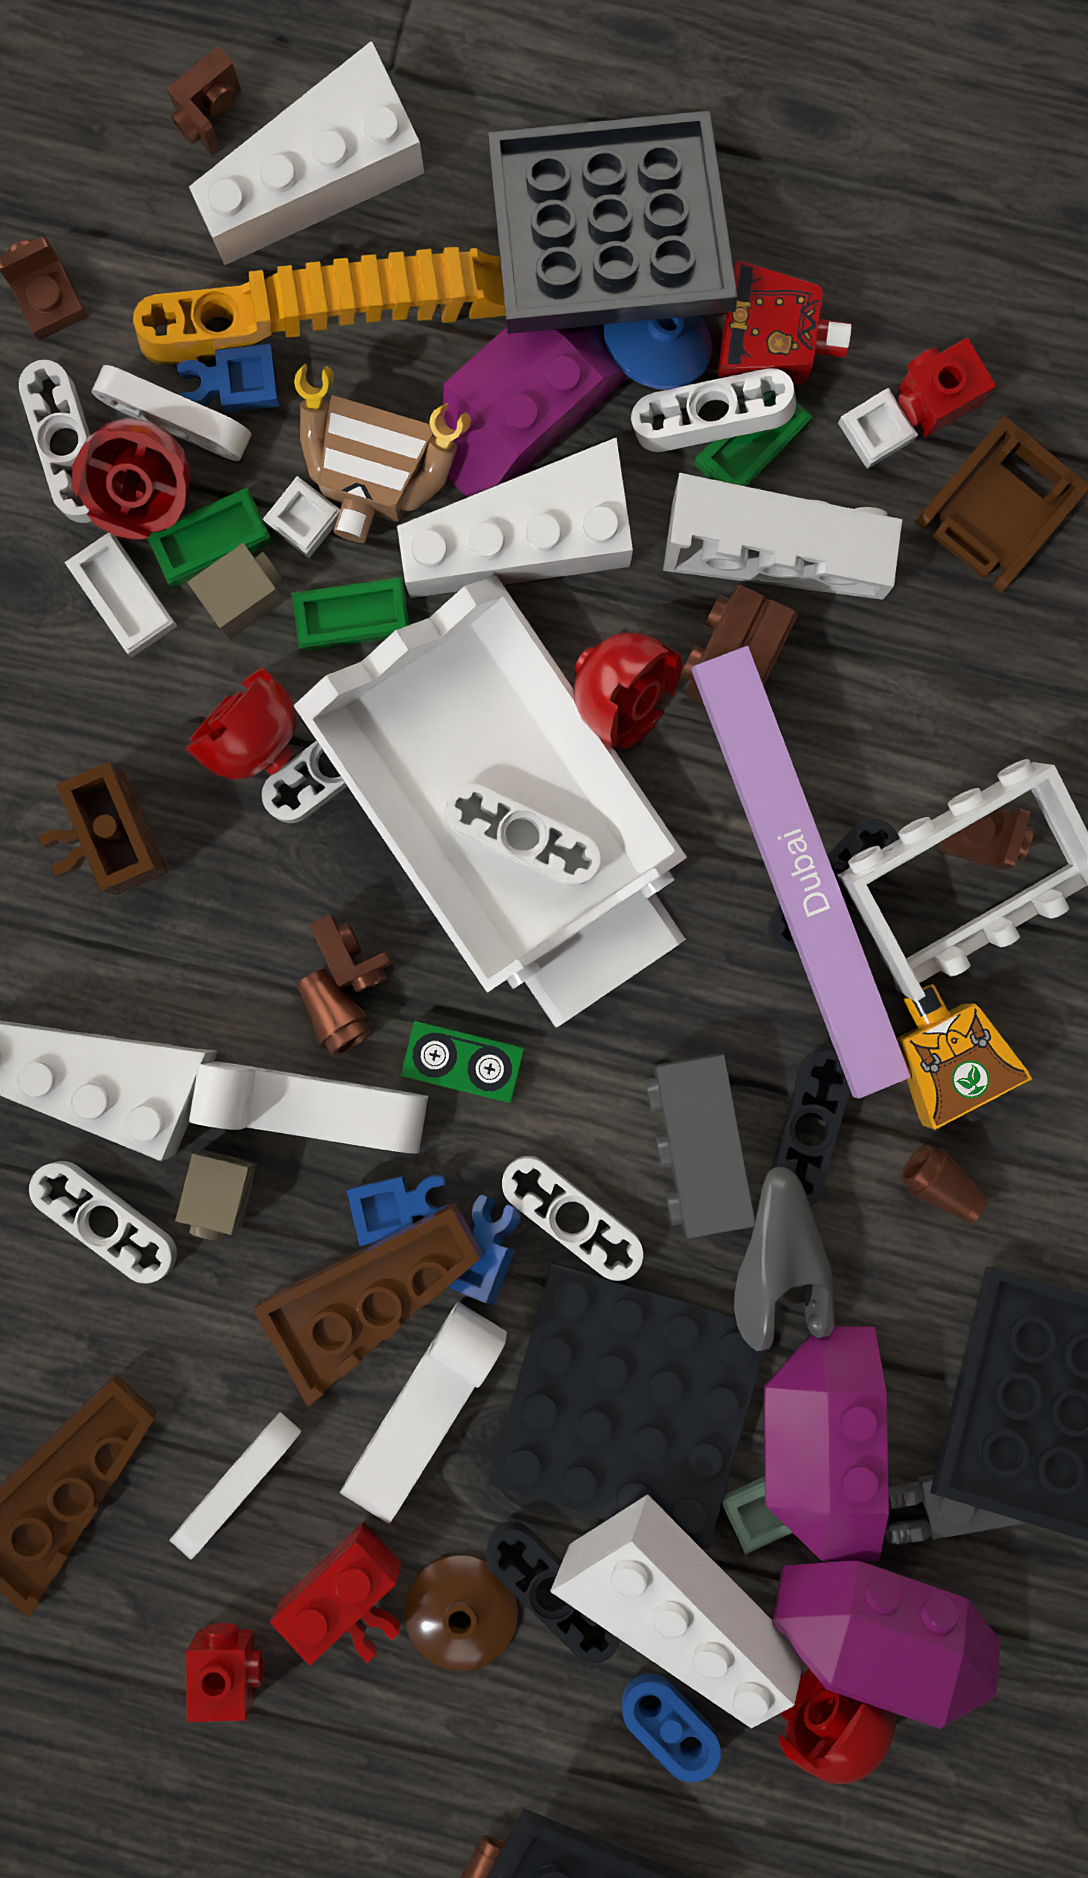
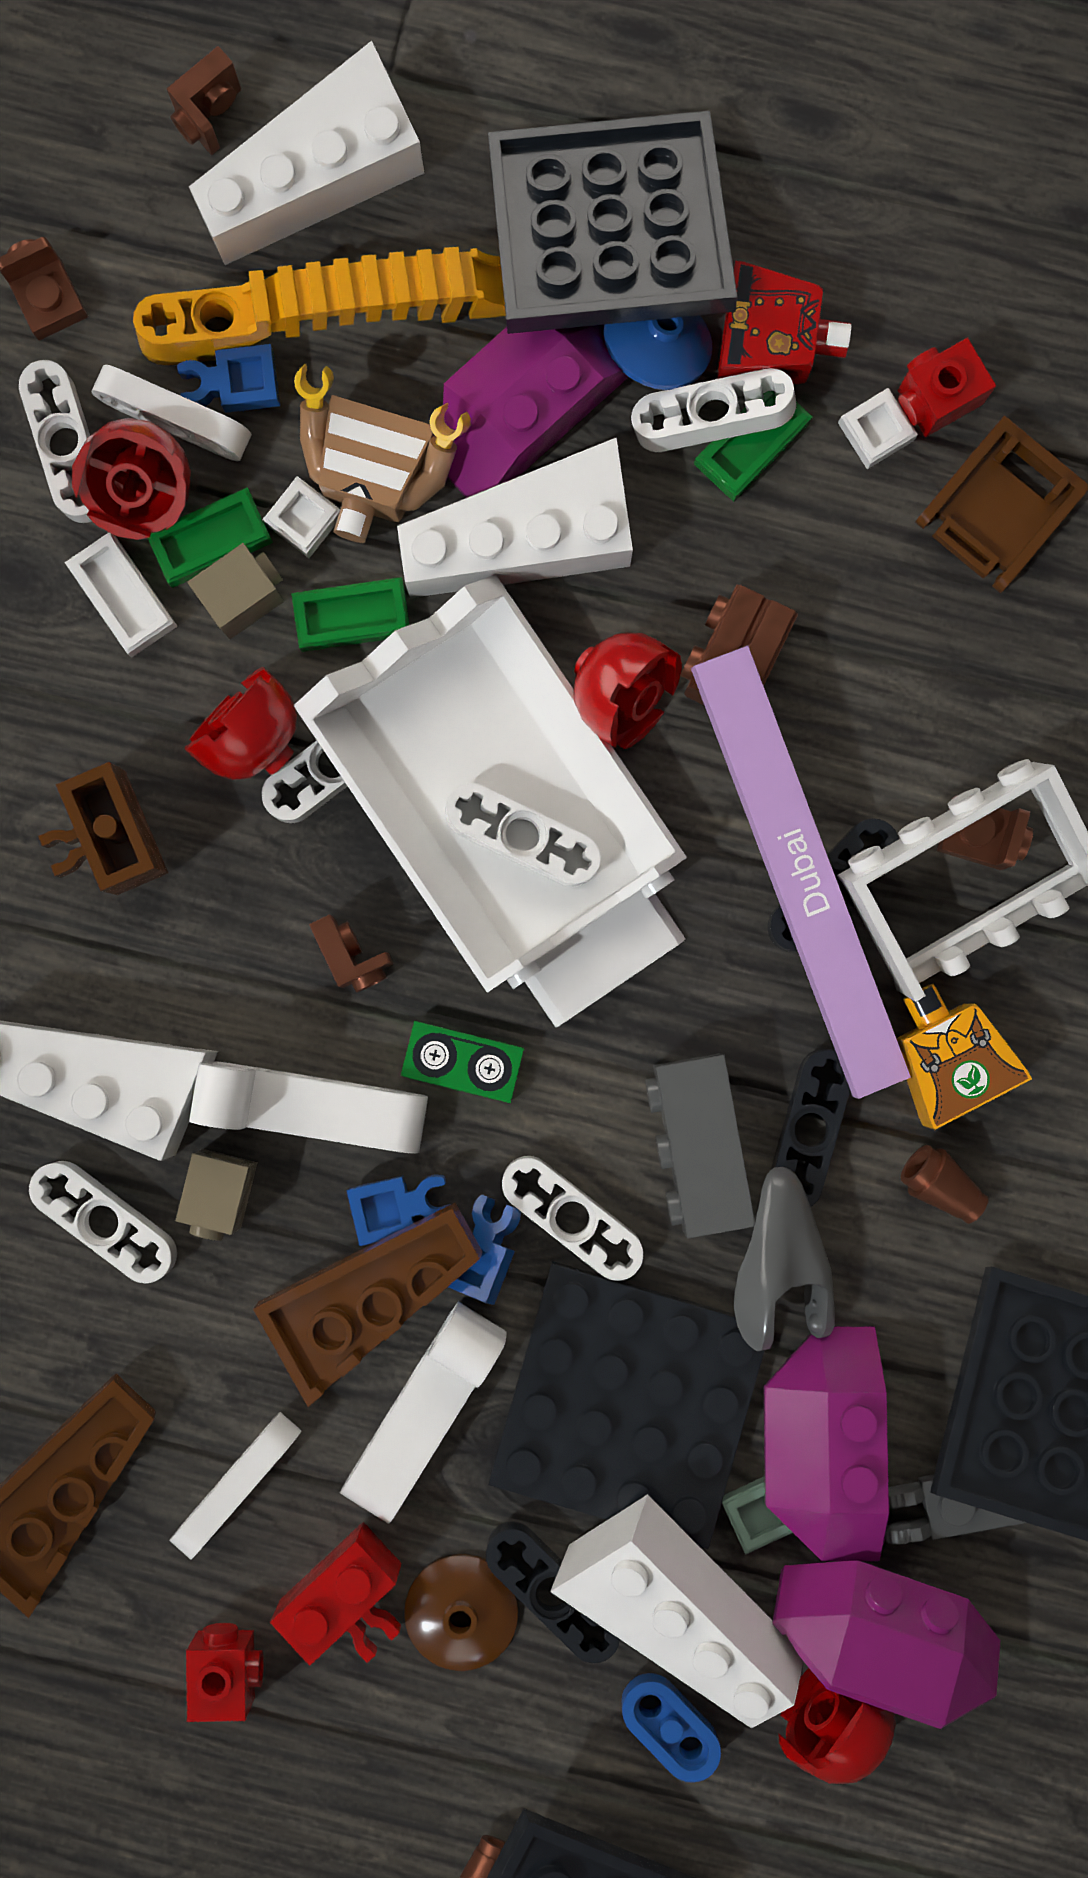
copper cone [297,969,371,1056] -> none
white wedge [663,473,902,600] -> none

